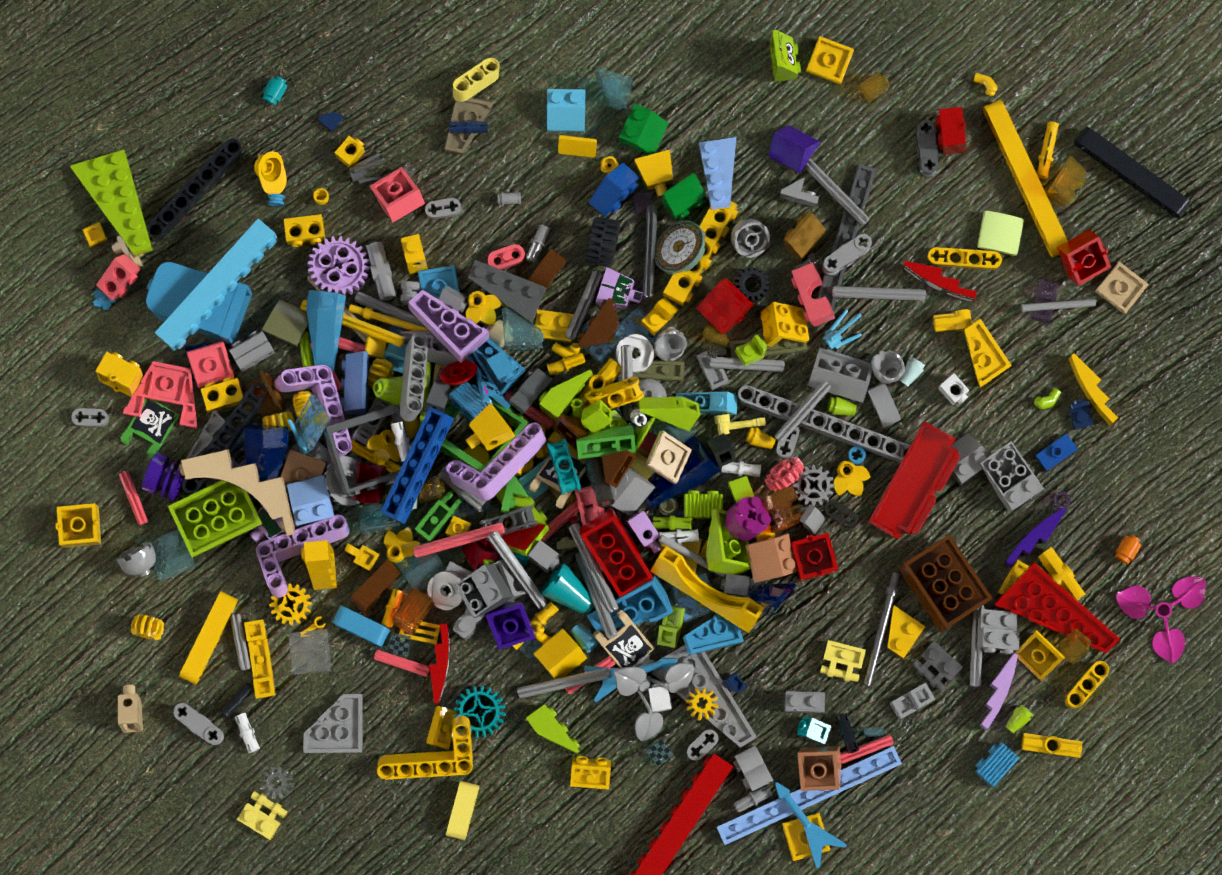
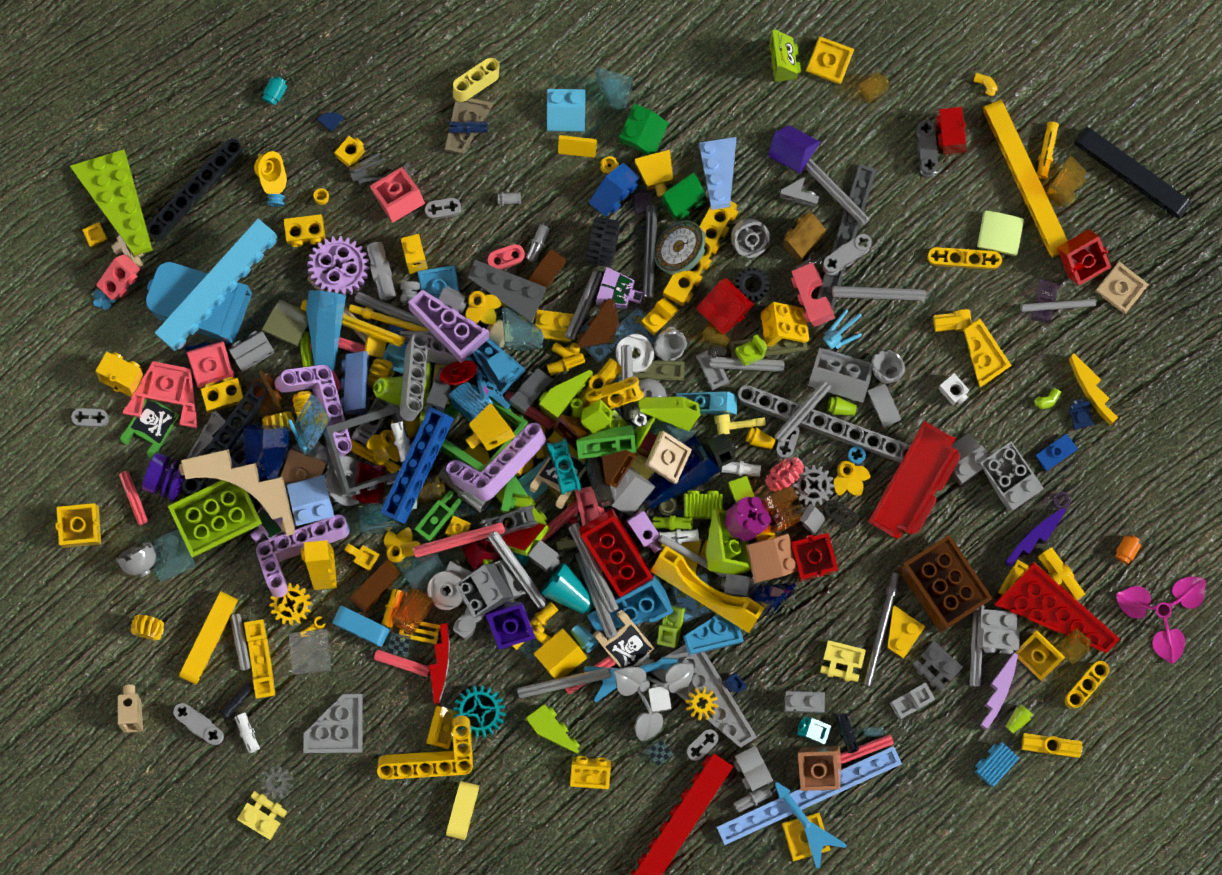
light aqua cone [899,357,925,387] -> none
red slope [903,261,977,302] -> none

